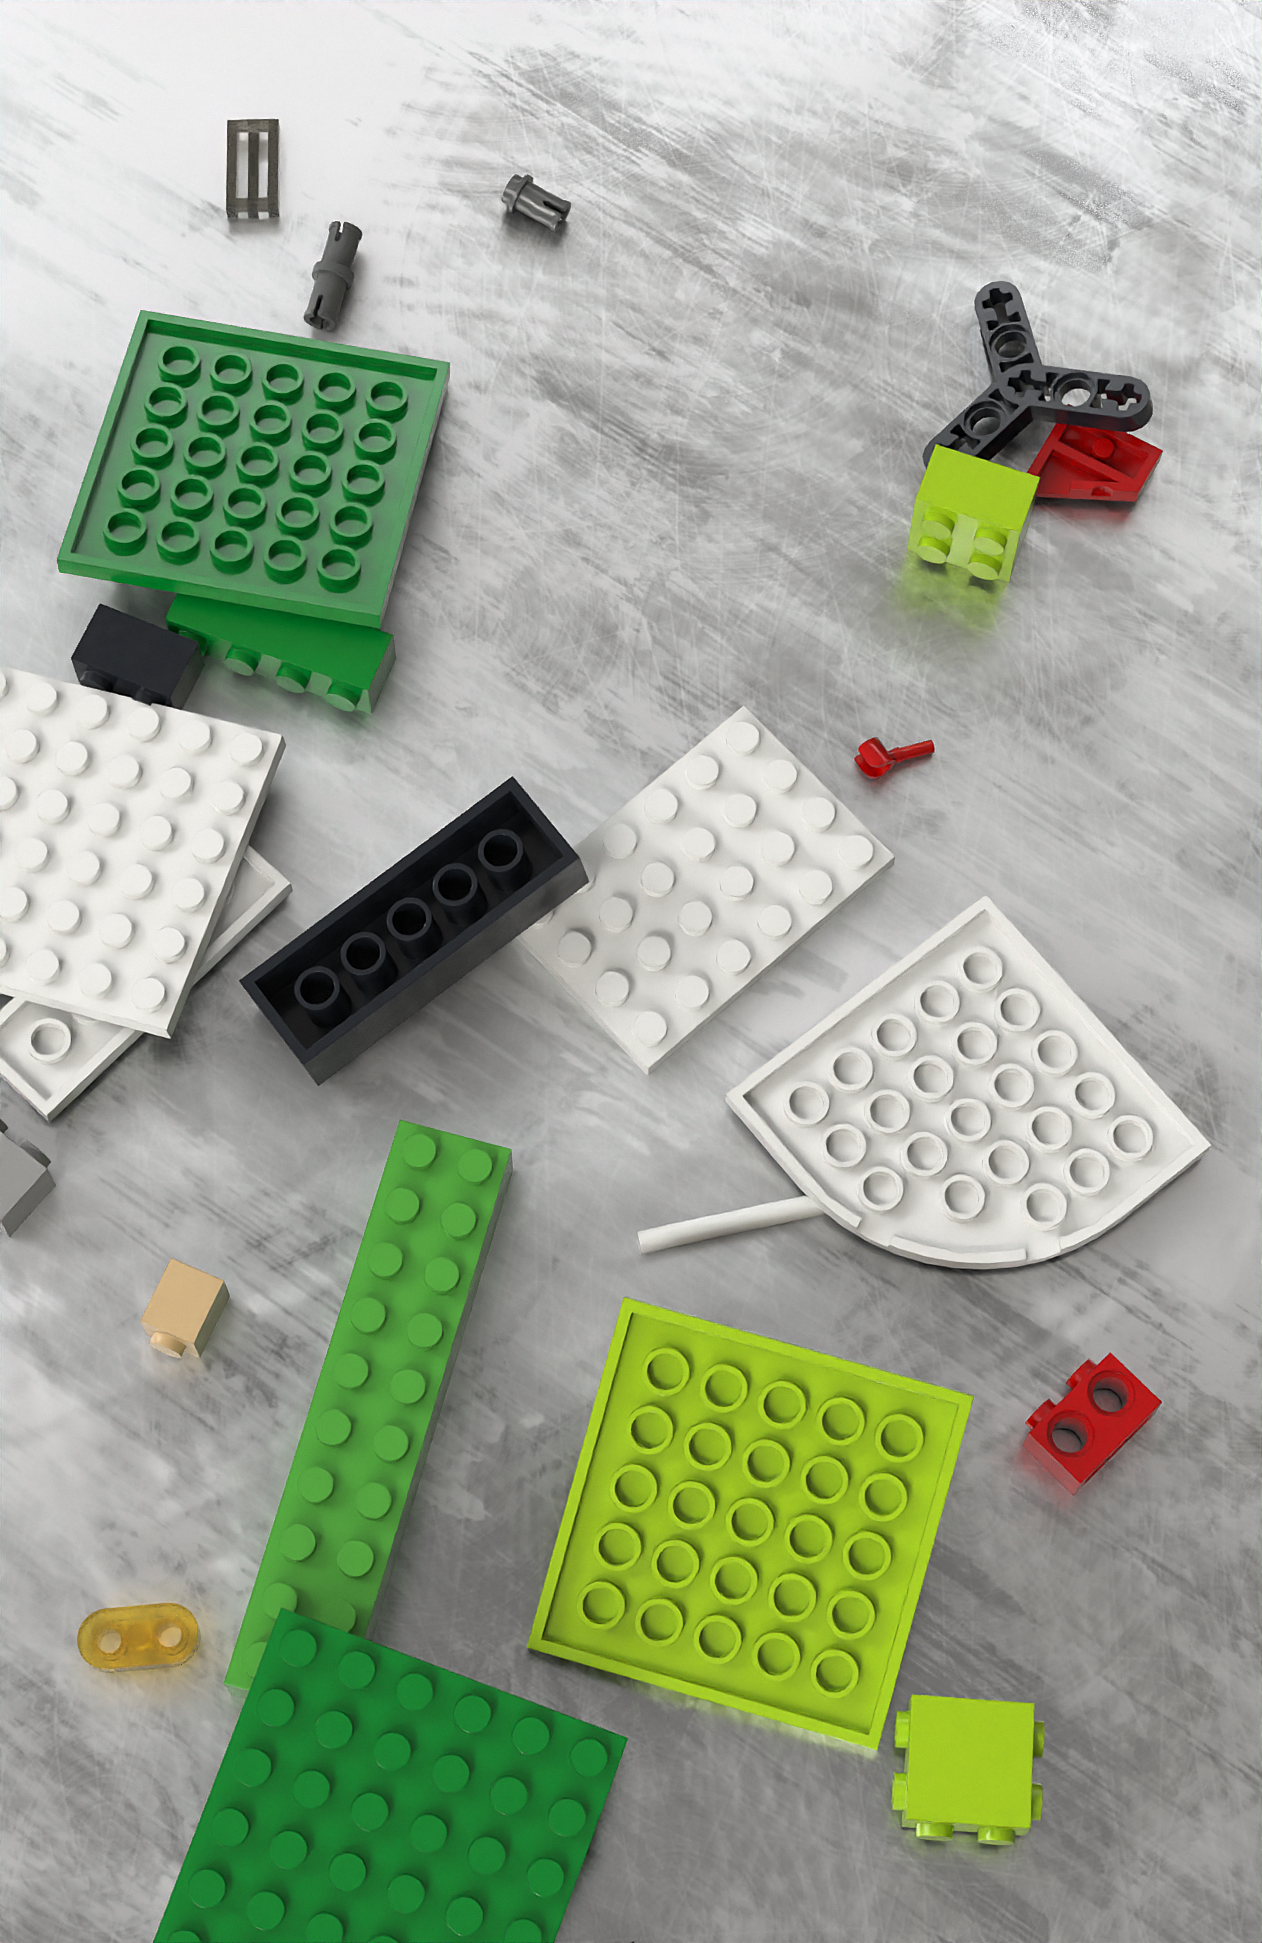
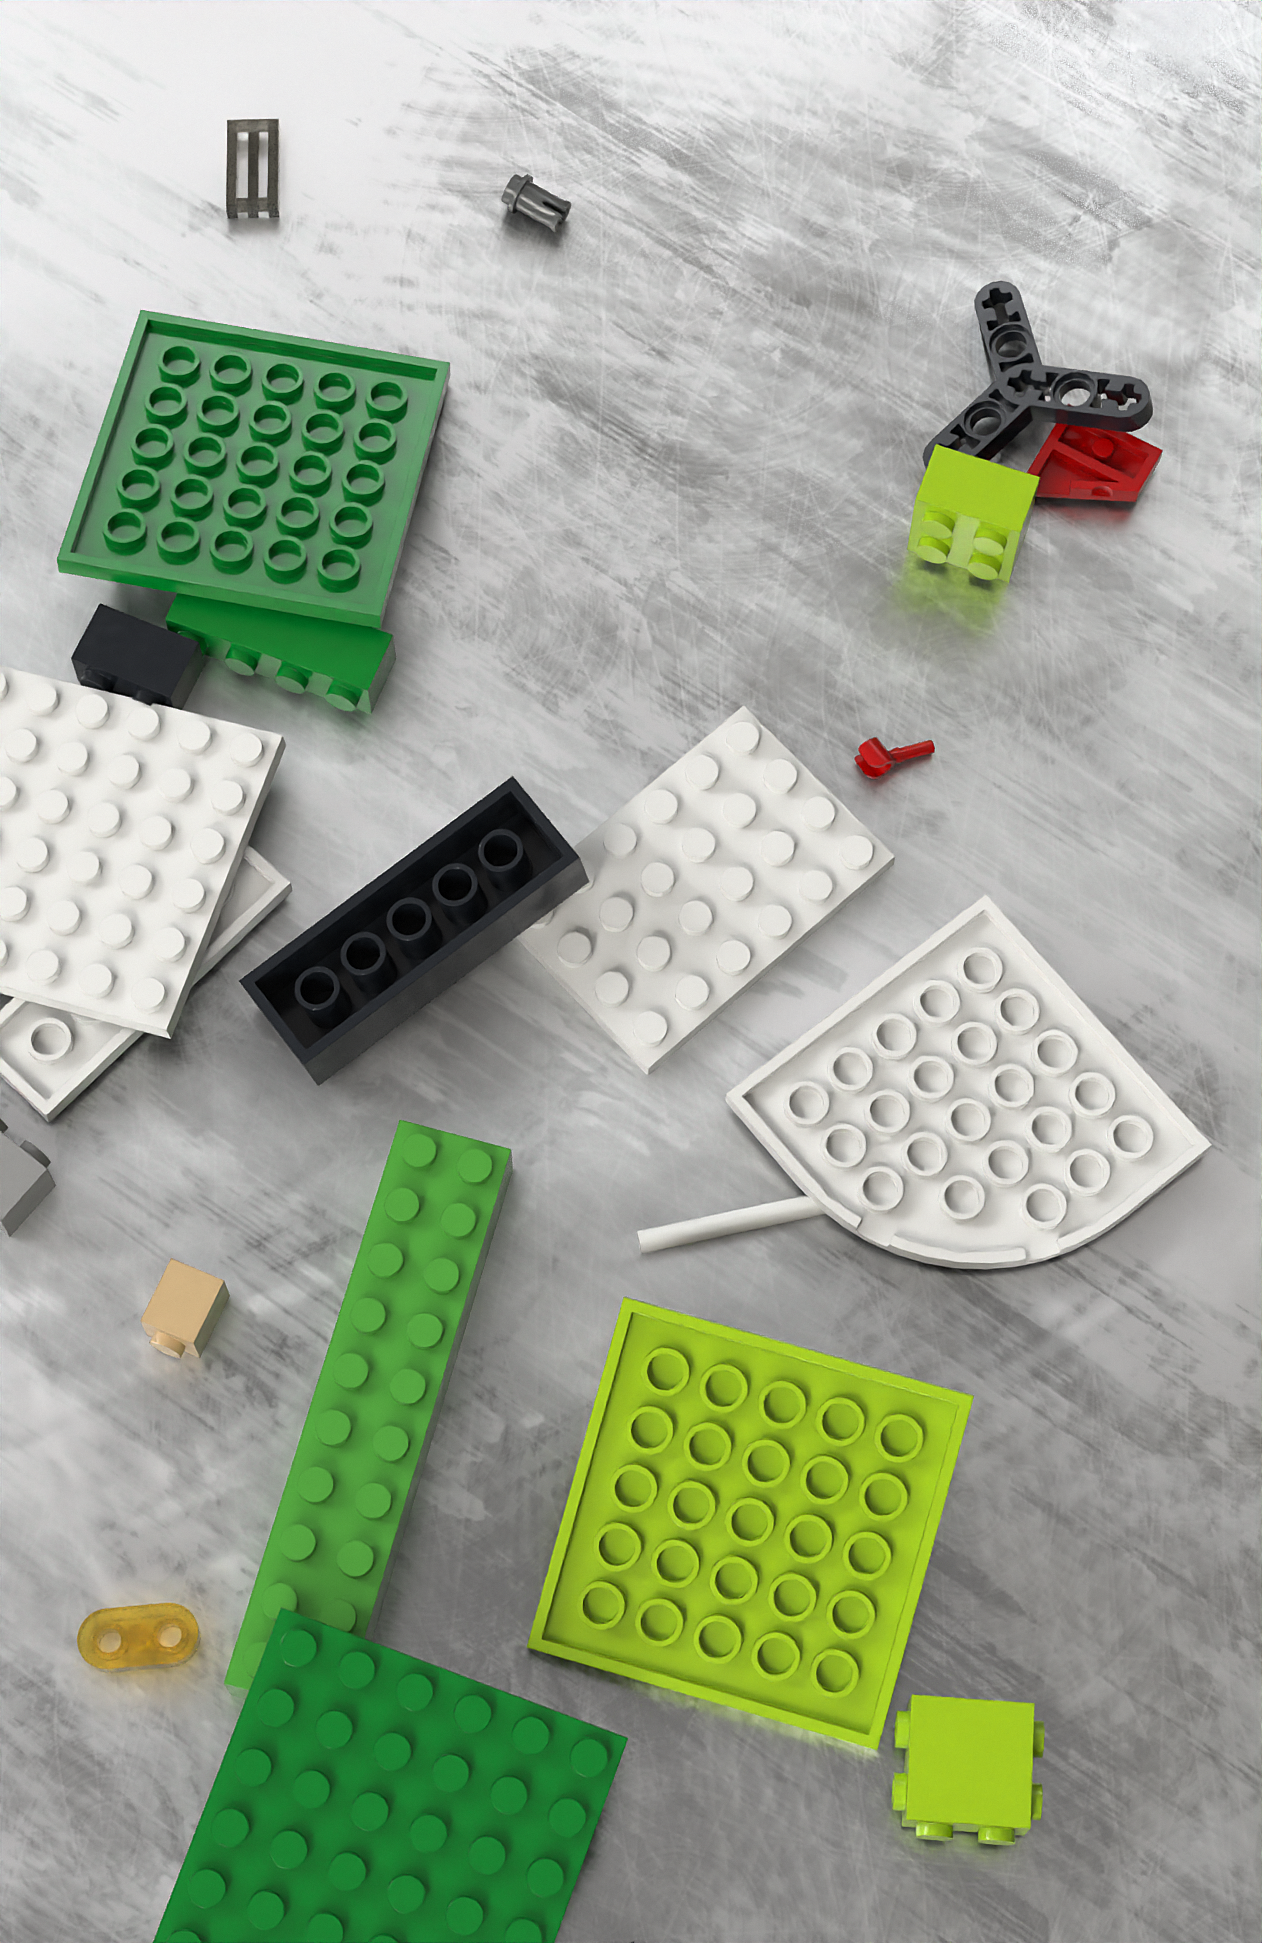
dark grey pin [303,221,363,330] -> none
red brick [1022,1352,1162,1496] -> none

